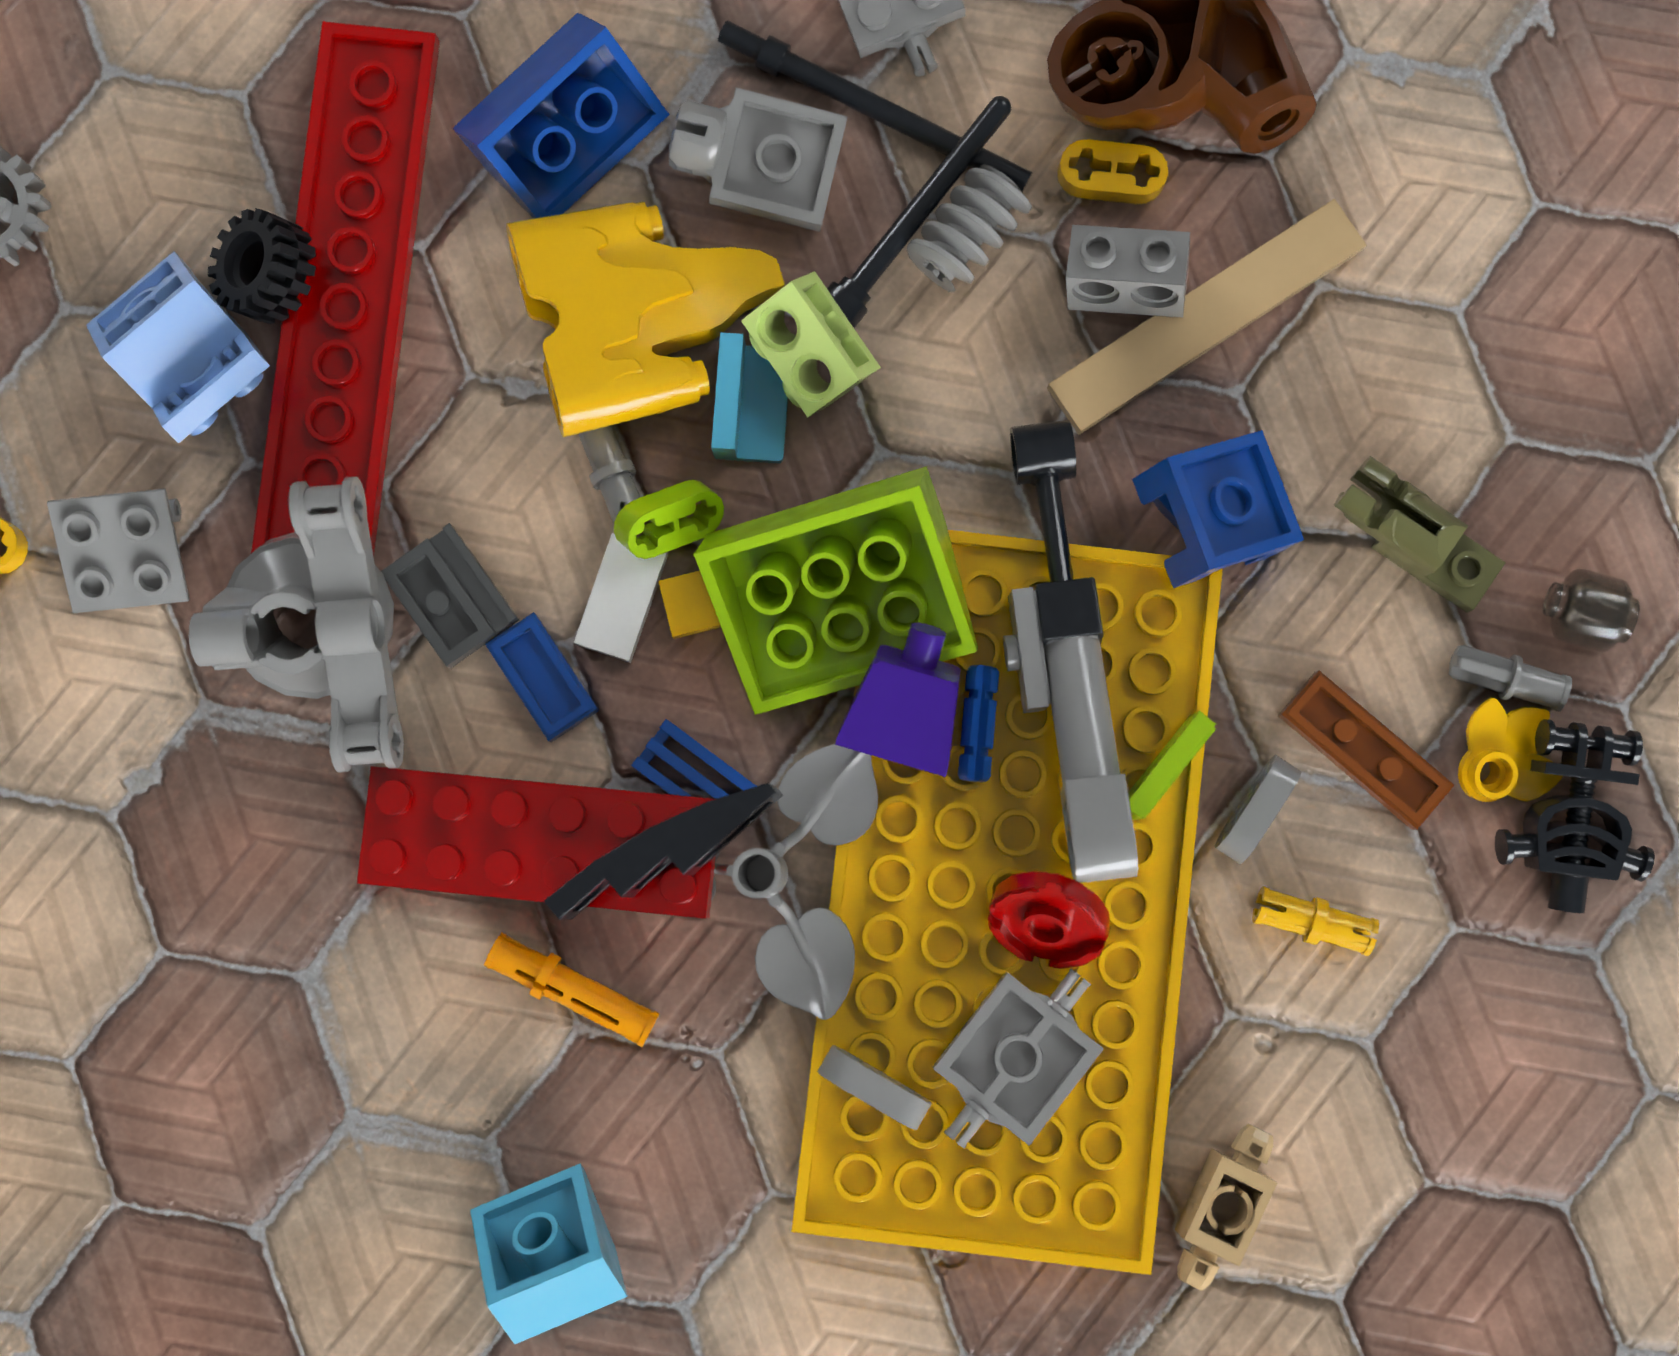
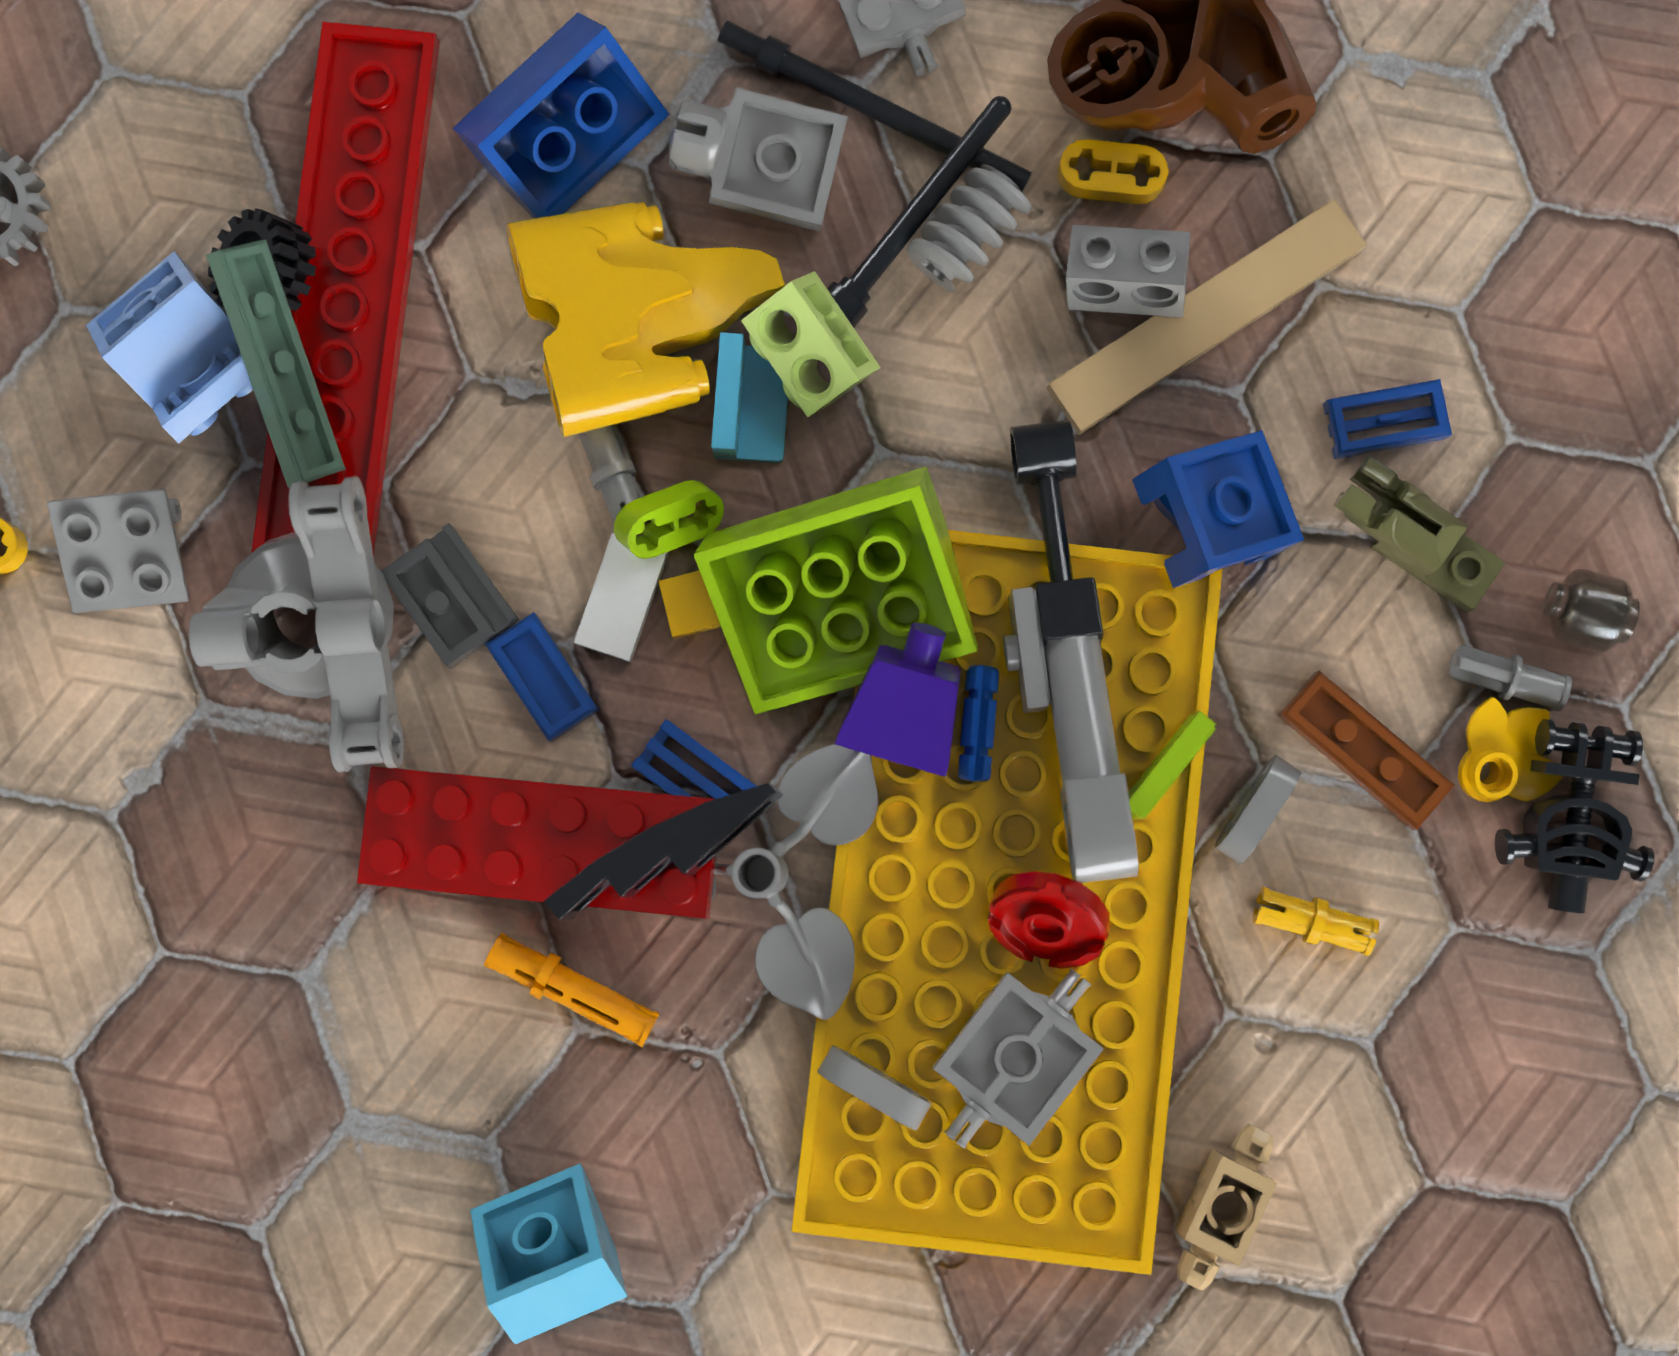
none -> sand green tile [206,239,345,488]
none -> blue tile [1323,379,1452,459]

